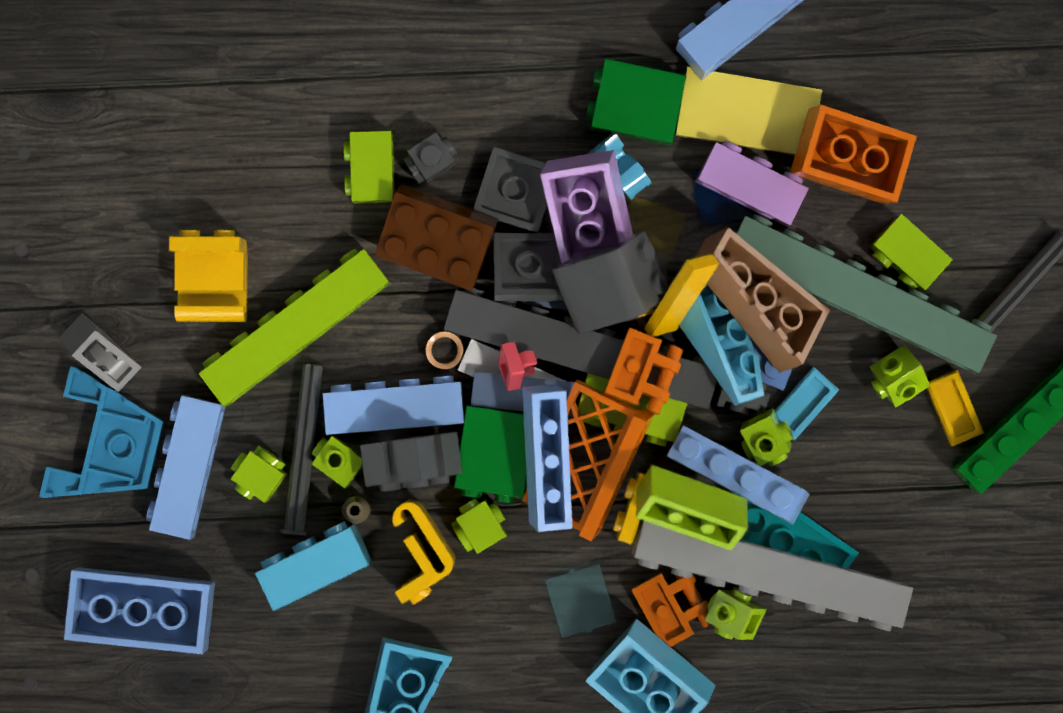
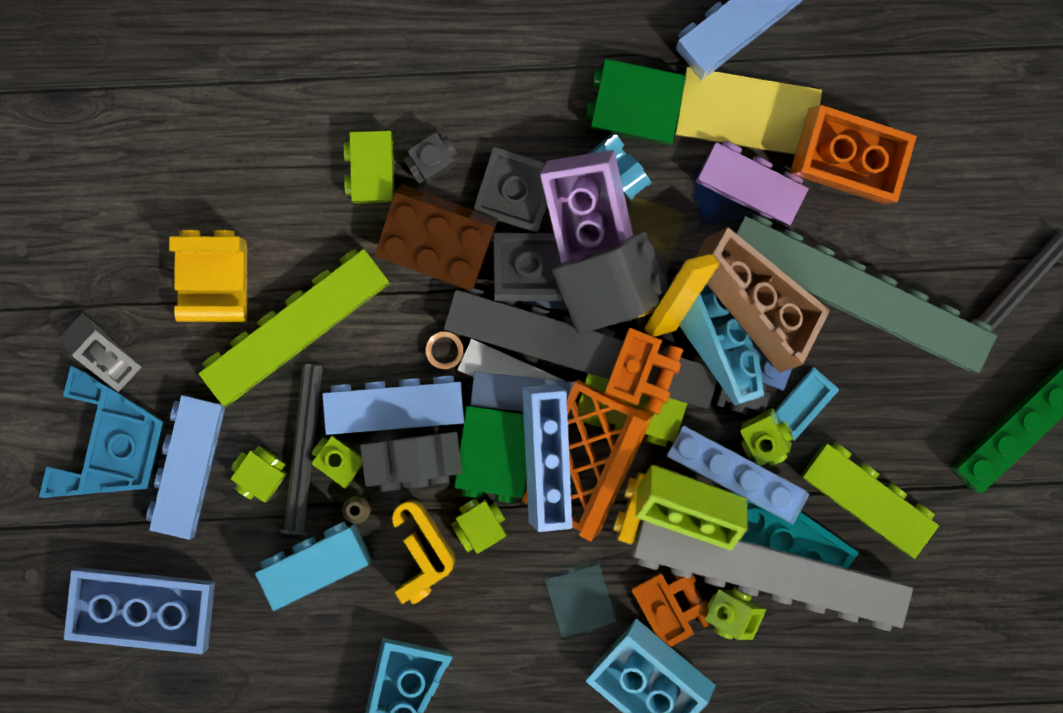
coral tile [498,342,537,391] -> none
lime brick [869,214,953,292] -> none
lime brick [870,345,930,408] -> none
yellow tile [926,370,984,446] -> none
none -> lime brick [800,442,939,559]

